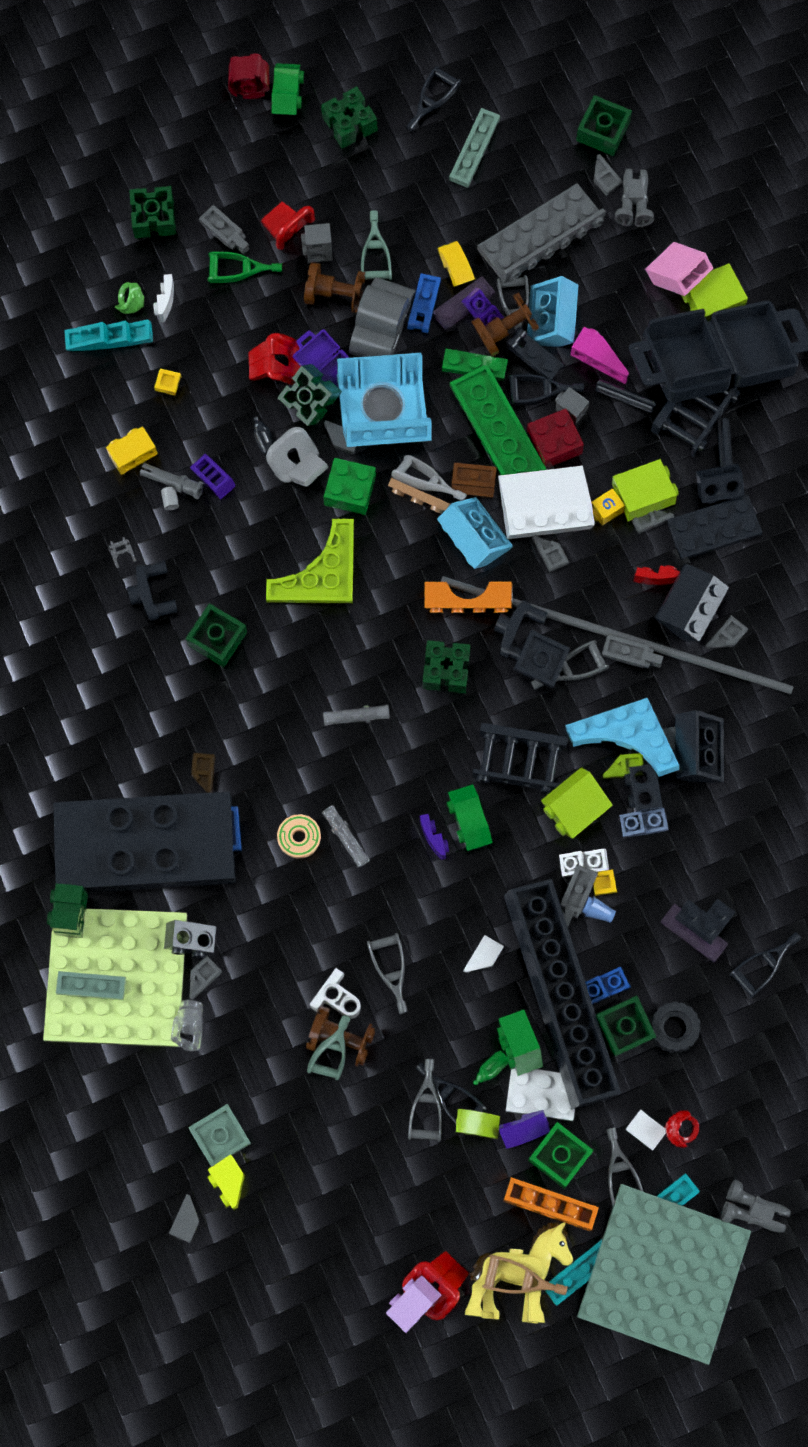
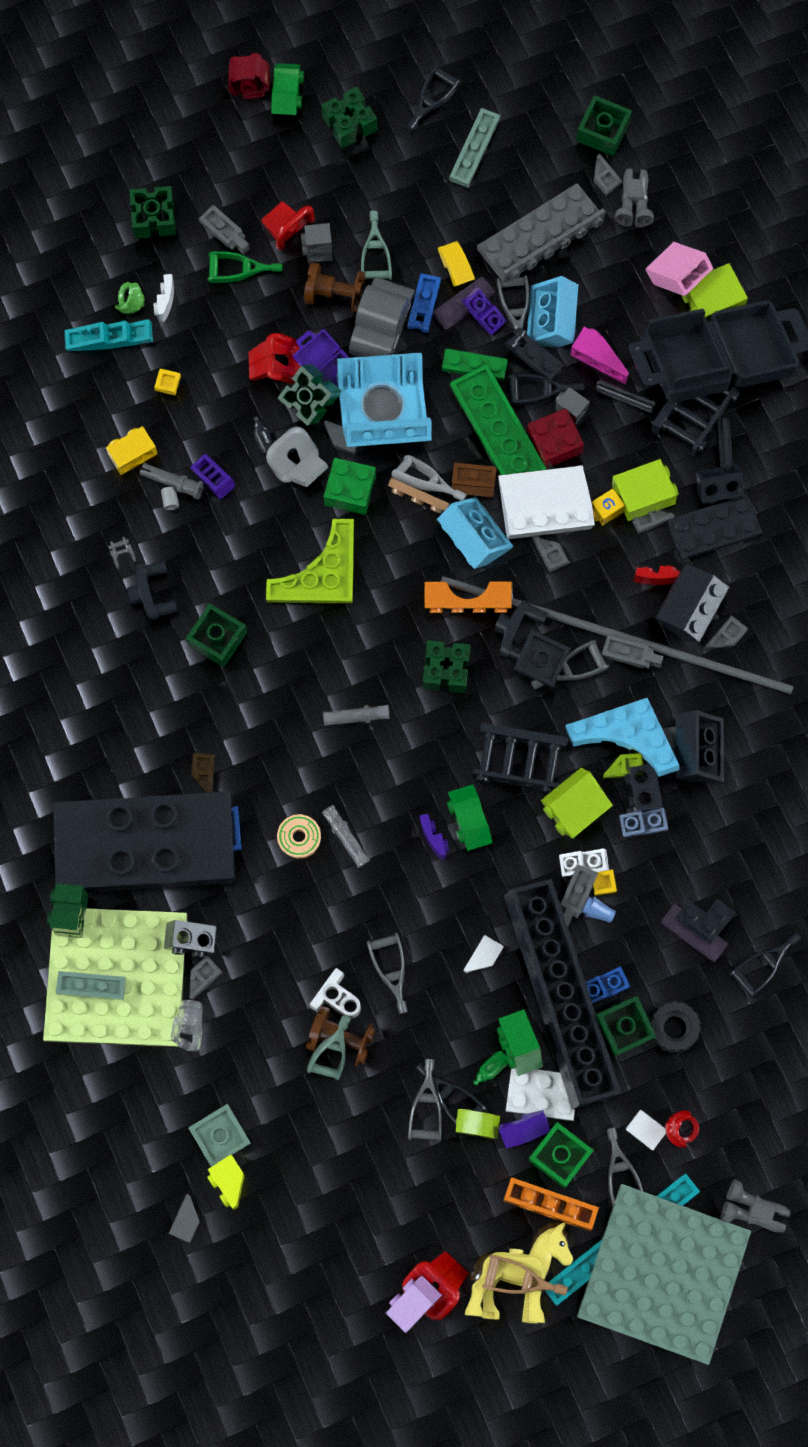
reddish brown piece [471,293,540,357] -> none

